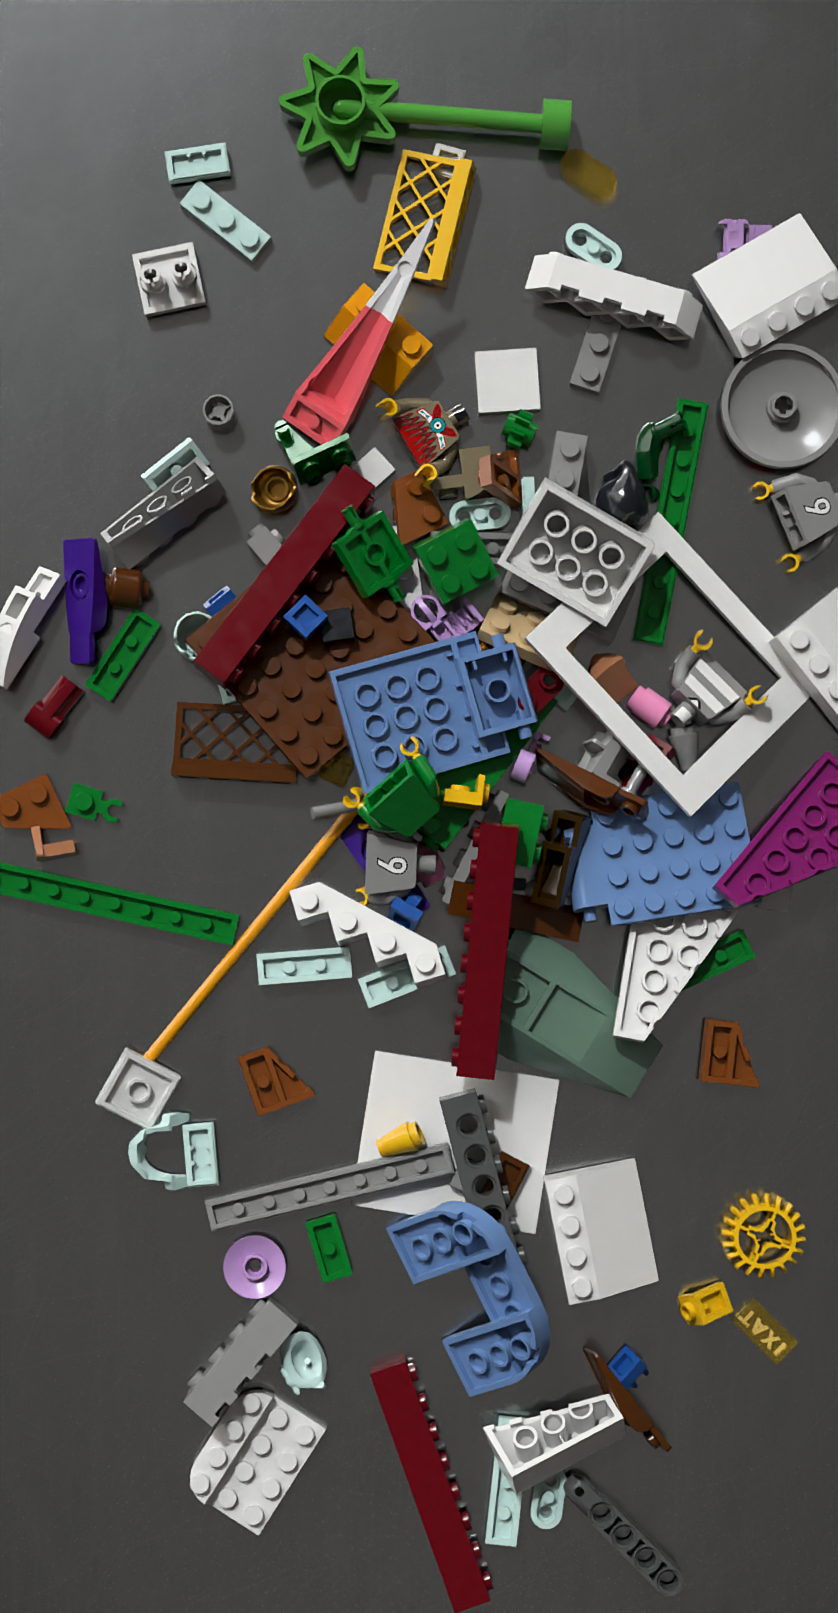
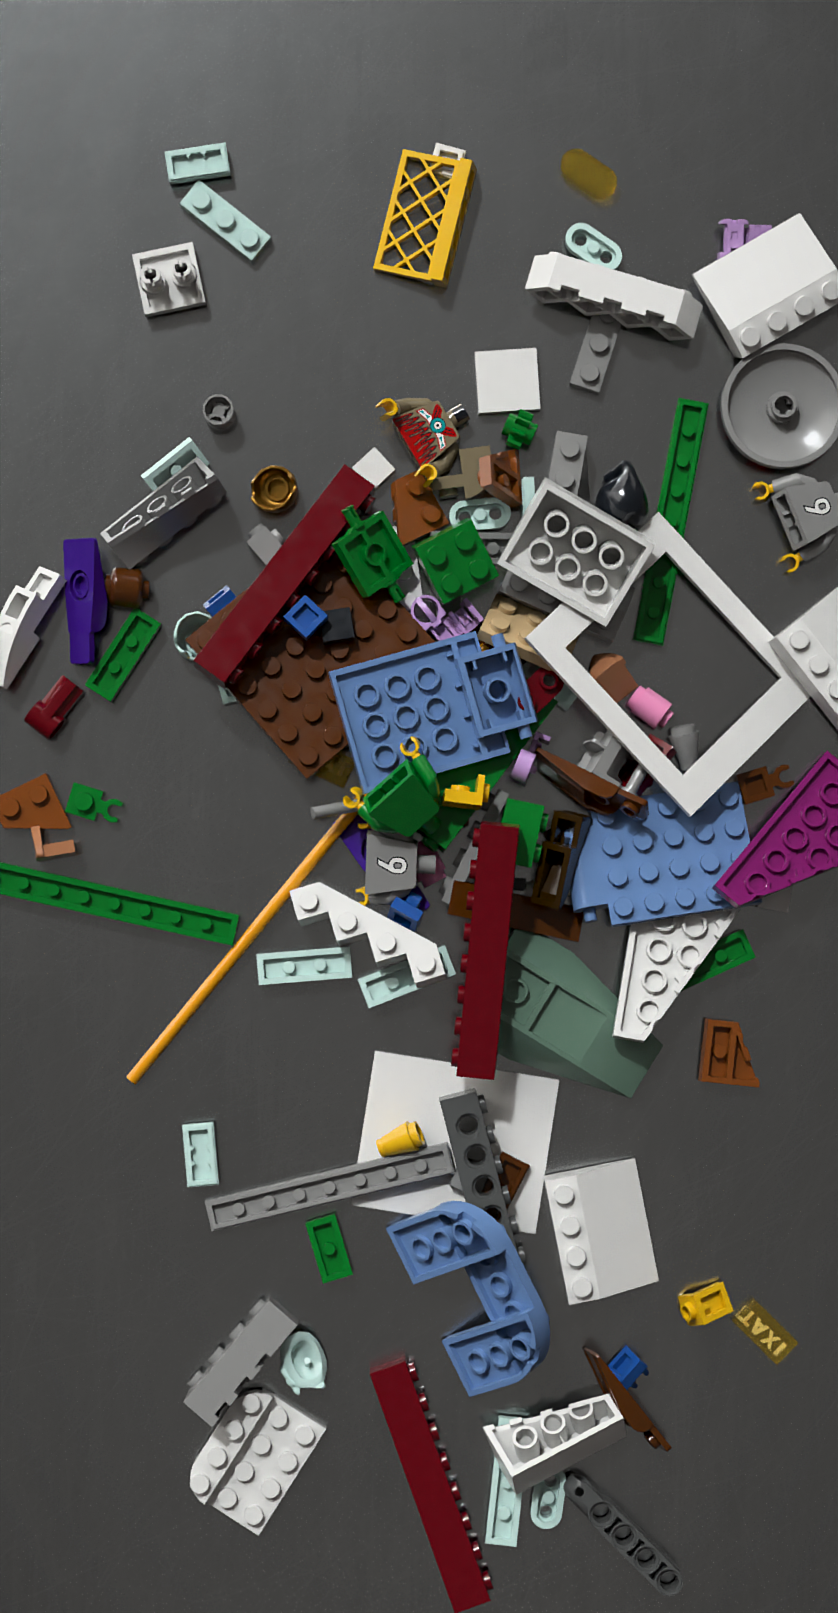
white tile [95,1047,181,1129] -> none
light aqua helmet [128,1112,189,1190] -> none
reddish brown fence [171,702,298,785] -> none
lavender dish [223,1235,286,1299] -> none
dark orange wing [237,1047,315,1117] -> none
green plate [275,420,357,485] -> none
bright green piece [279,46,572,171] -> none
coral plate [282,218,436,445] -> none
light orange slope [323,283,433,398] -> none
dark green arm [635,411,688,501] -> none
light grey torso [670,630,768,728] -> none
yellow gear [721,1193,806,1279] -> none
none -> reddish brown plate [735,765,794,805]

